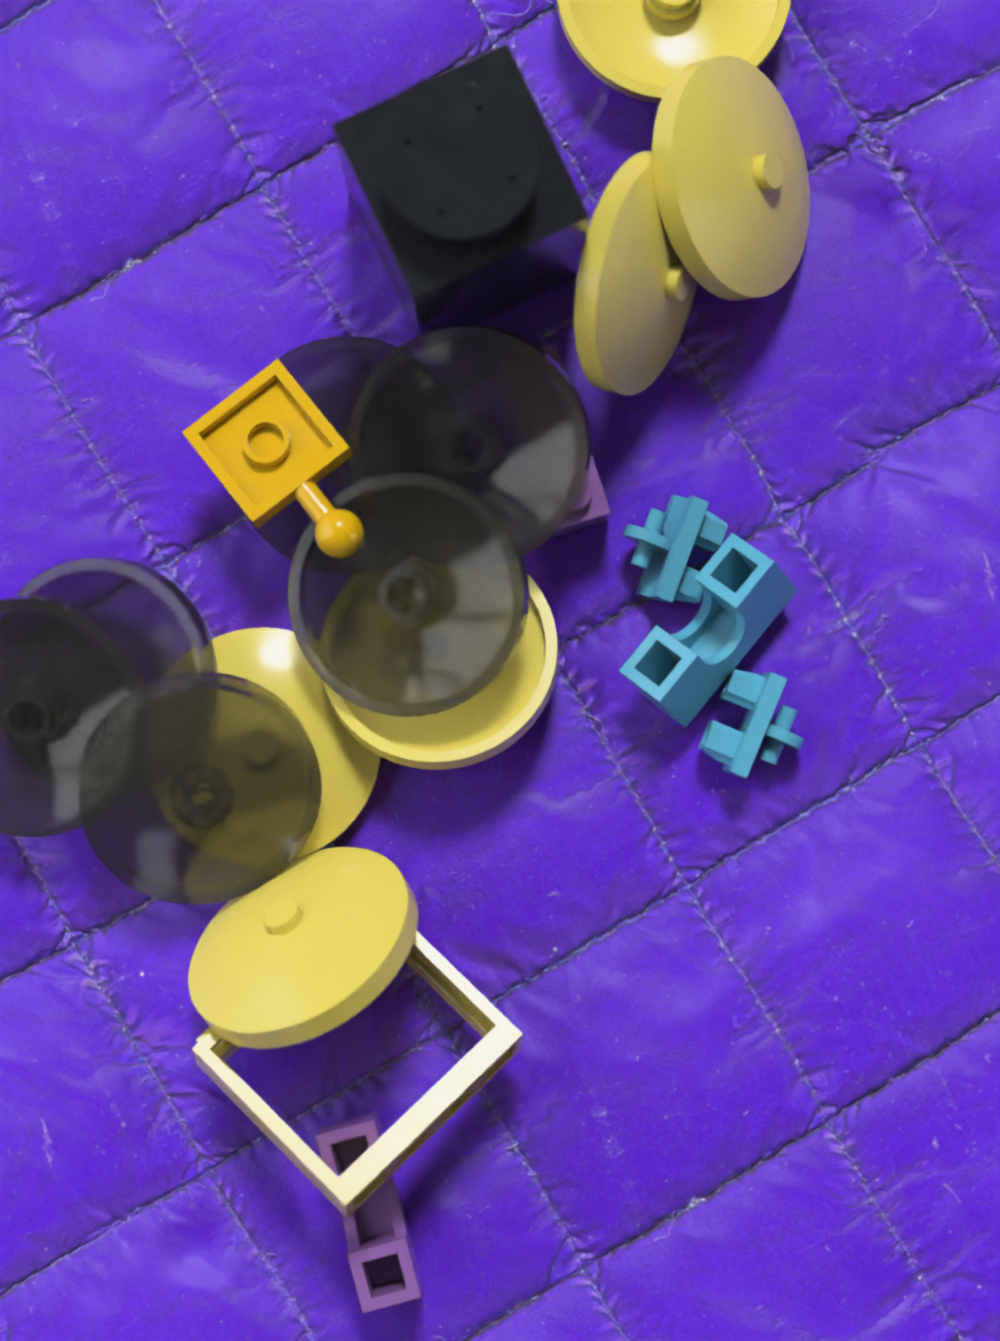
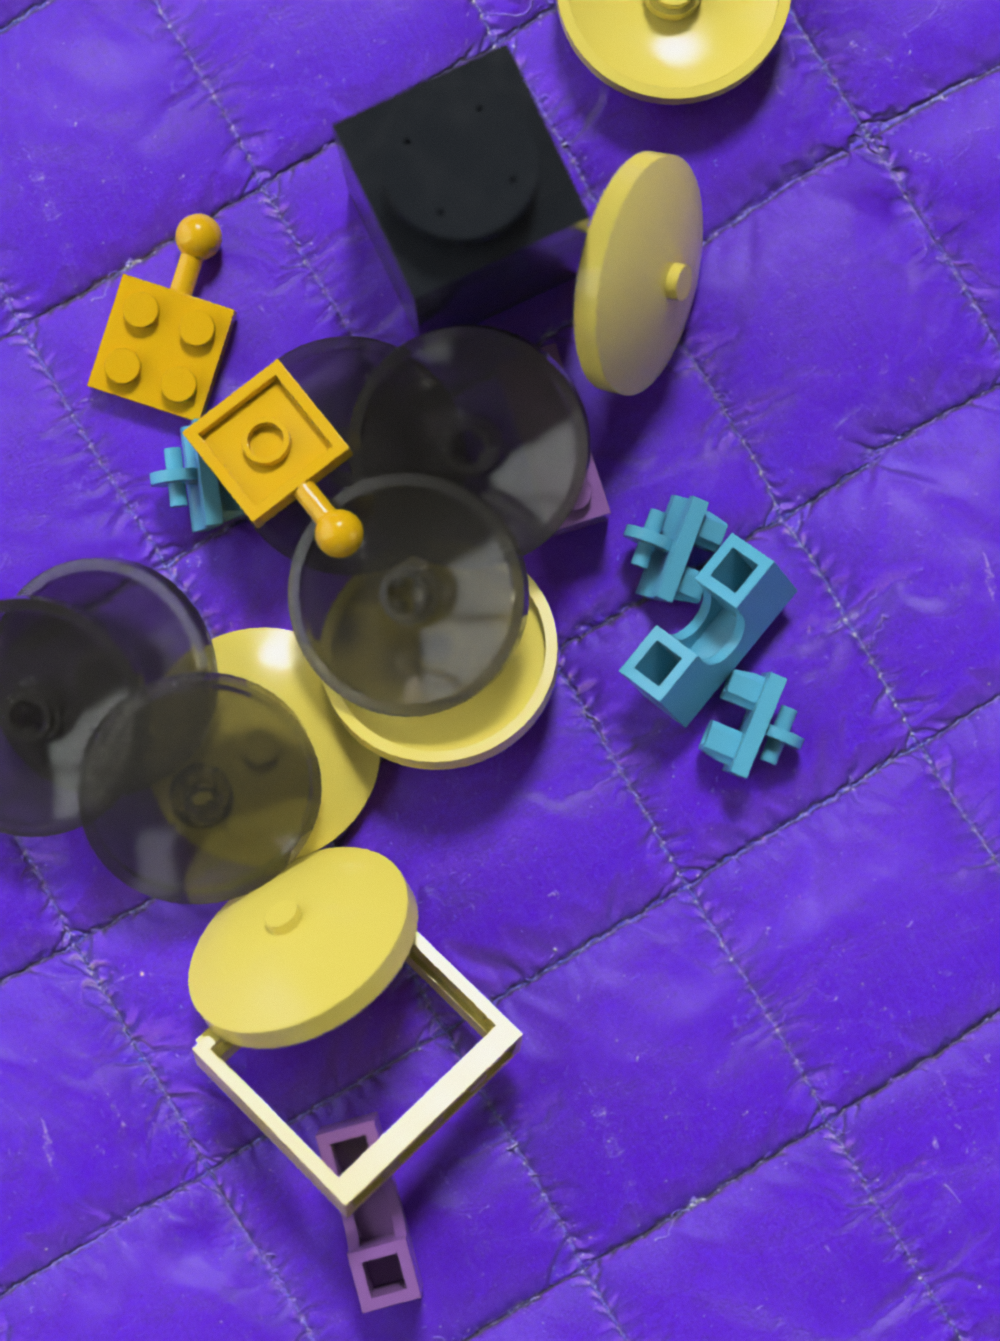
light yellow dish [652,56,810,301] -> none
none -> yellow plate [87,213,238,420]
none -> medium azure hips [150,418,246,533]

